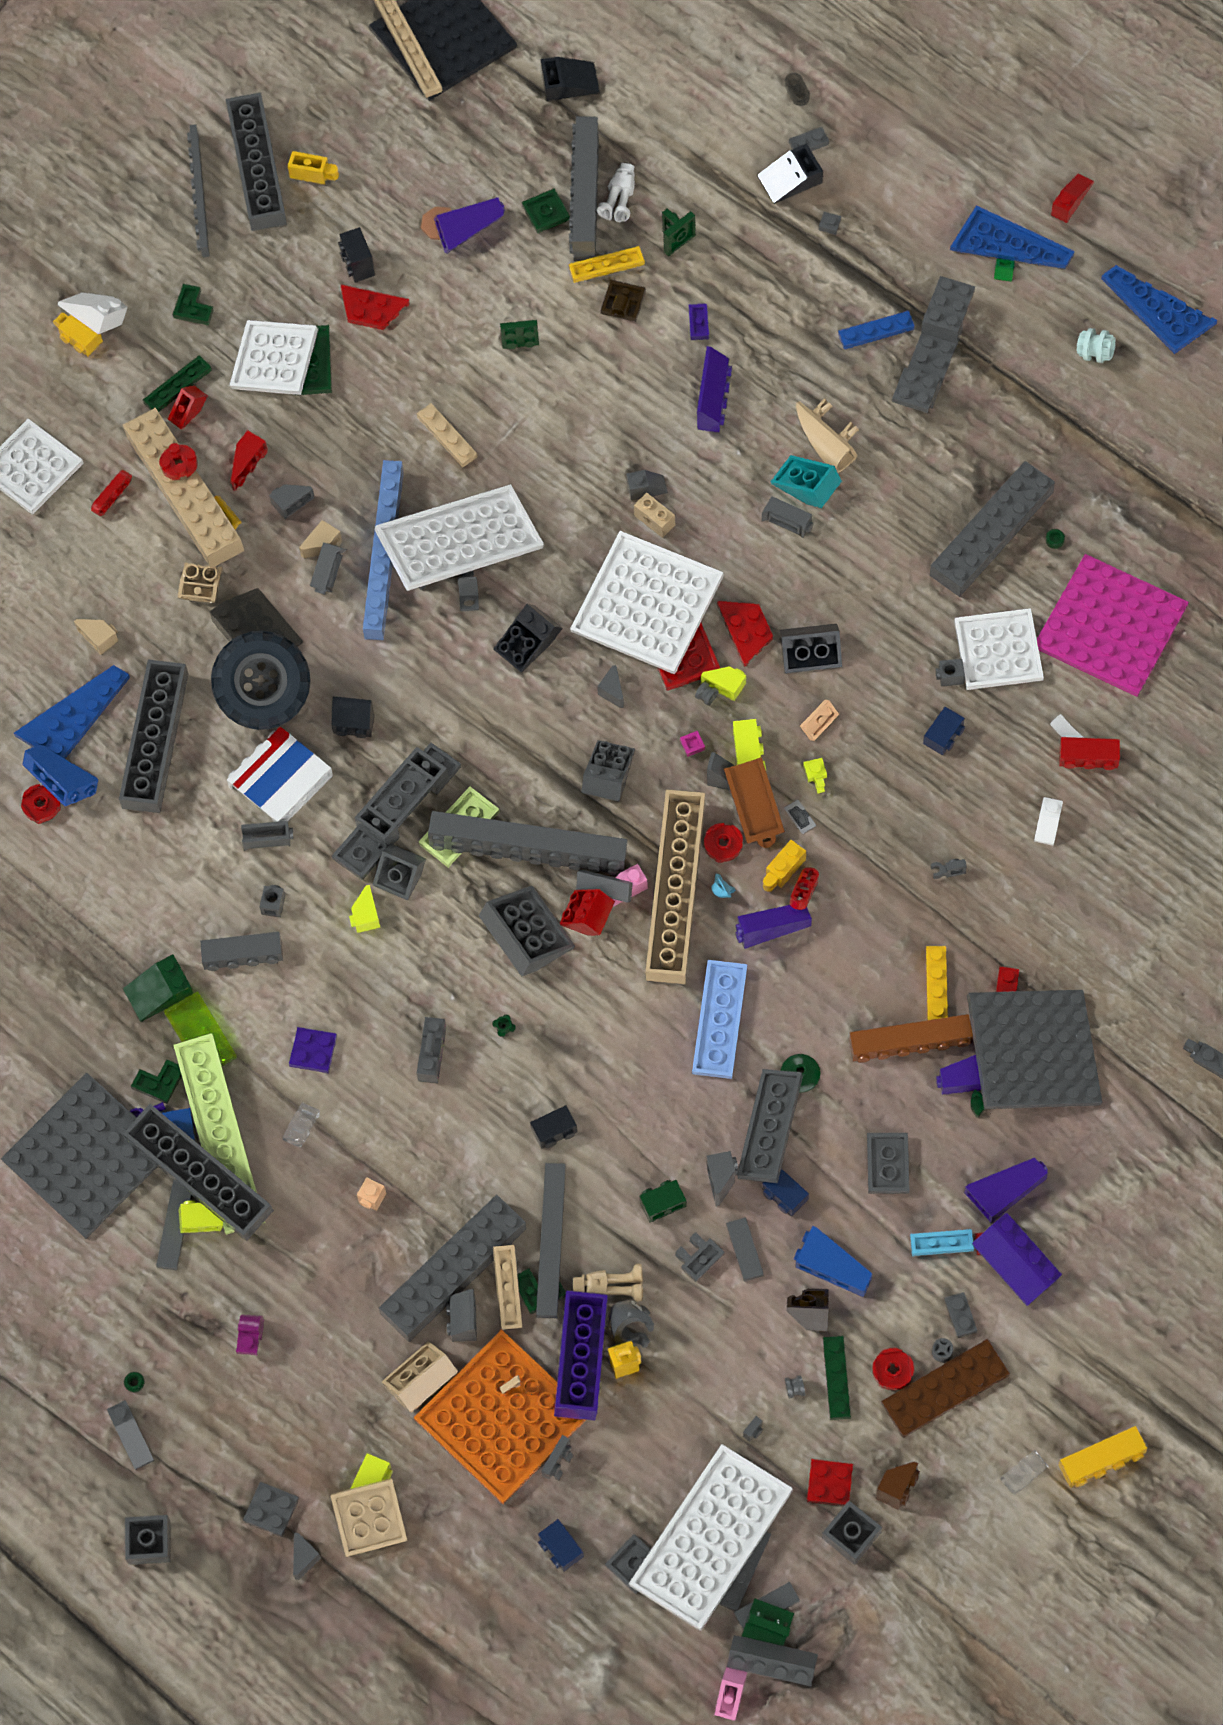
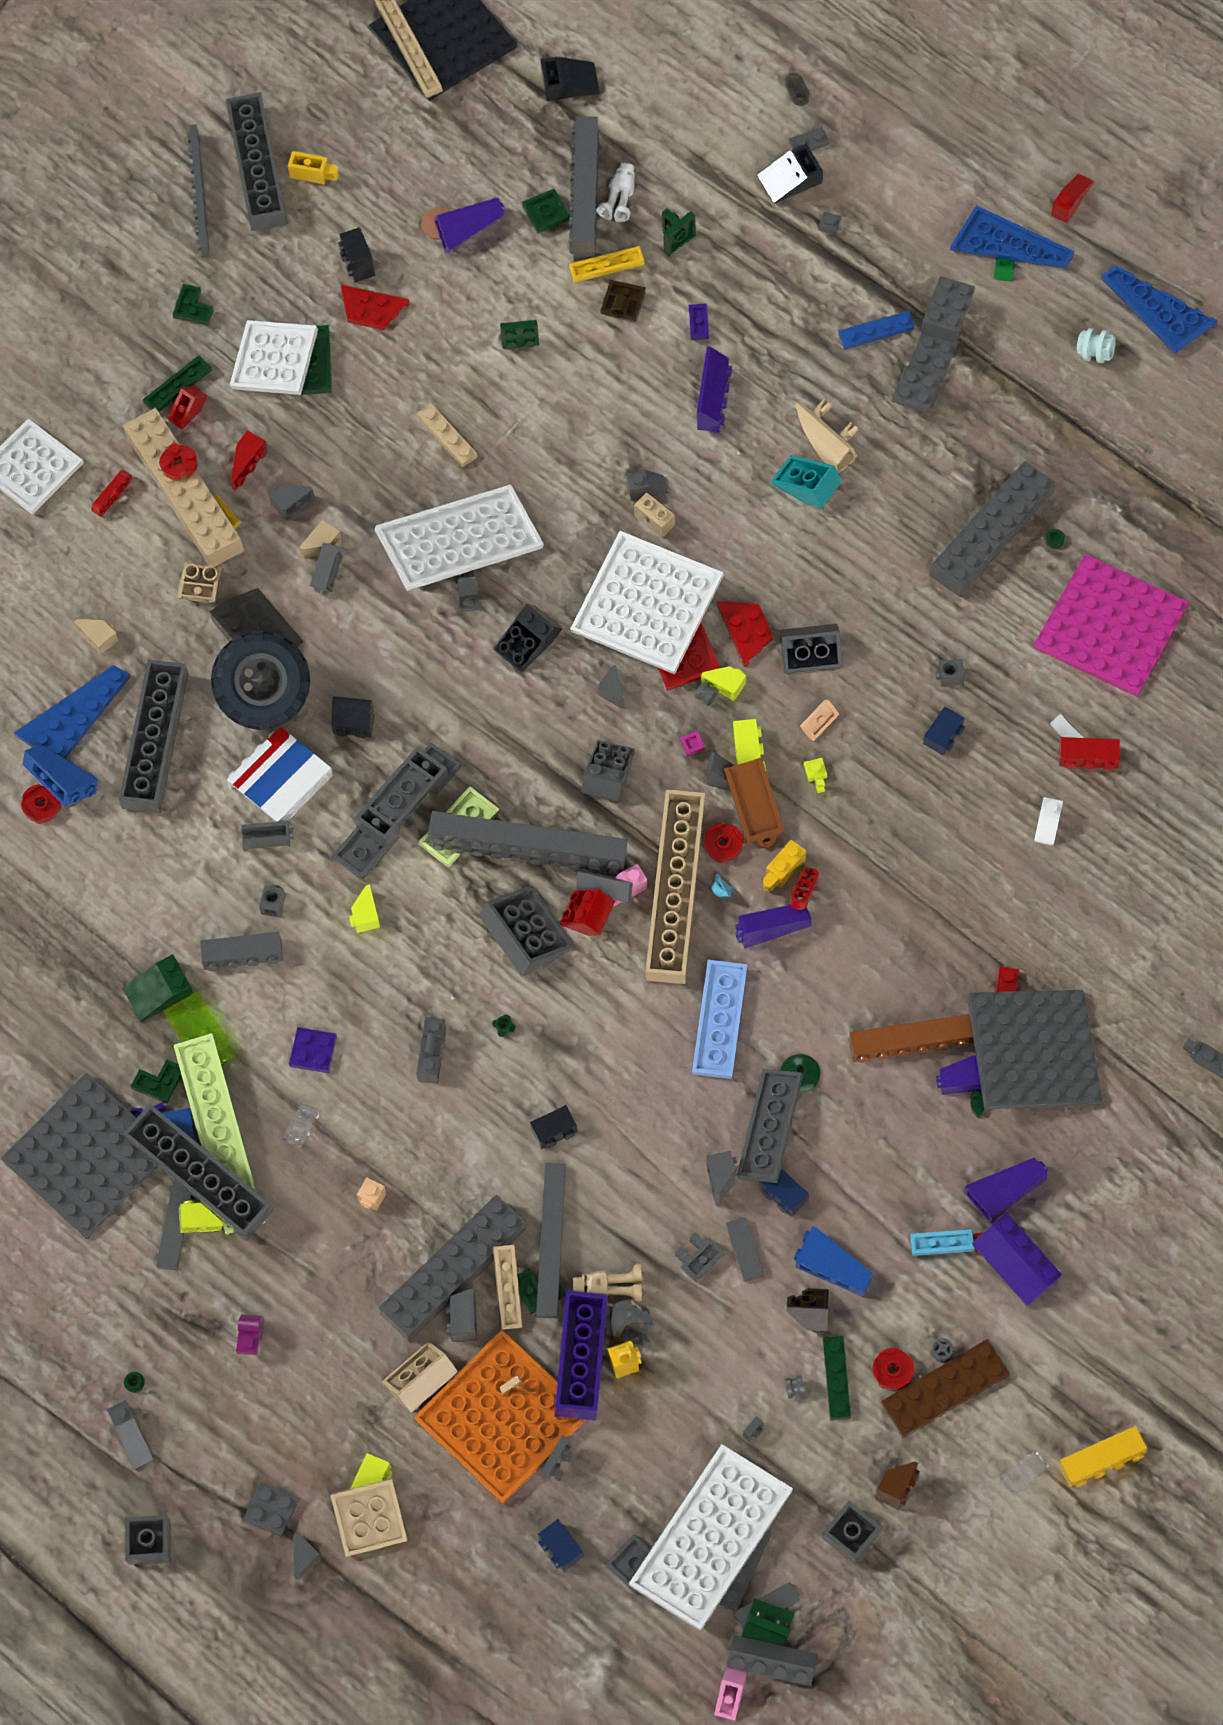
yellow brick [53,312,103,356] -> none
white slope [58,293,127,334] -> none
medium blue brick [363,460,404,640] -> none
dark grey slope [372,844,426,900] -> none
dark green brick [639,1180,687,1223] -> none
dark grey window [762,496,814,538] -> none
sticker [784,800,816,834] -> none
red plate [807,1459,853,1506] -> none
dark grey plate [867,1133,909,1194] -> none
yellow plate [926,946,948,1020] -> none
dark grey plate [930,859,967,879] -> none
dark grey plate [944,1292,977,1338] -> none
white plate [954,608,1044,690] -> none

